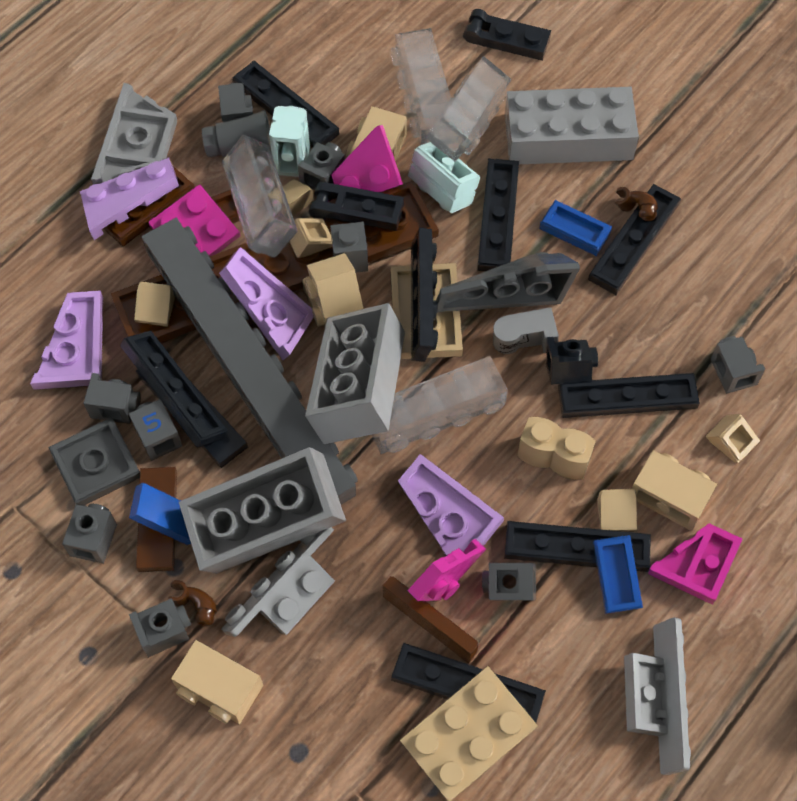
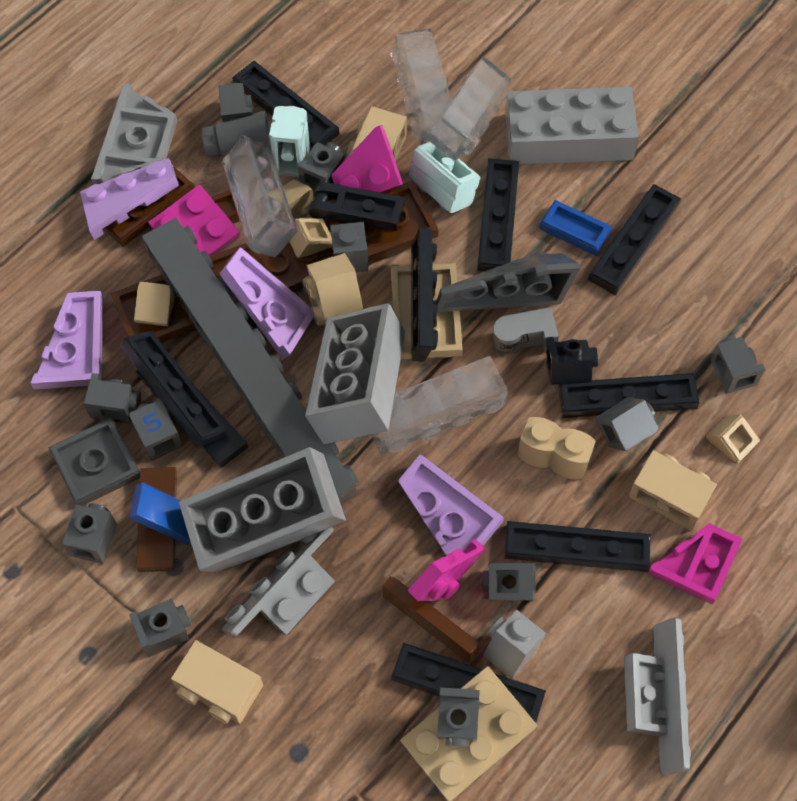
reddish brown arm [168,580,217,626] -> none
black plate [463,9,551,61] -> none
blue tile [593,535,643,614] -> none
tan slope [597,489,637,532] -> none
reddish brown arm [615,187,658,221] -> none
none -> dark grey brick [437,687,480,748]
none -> light grey brick [483,610,546,679]
none -> brick [595,397,659,451]

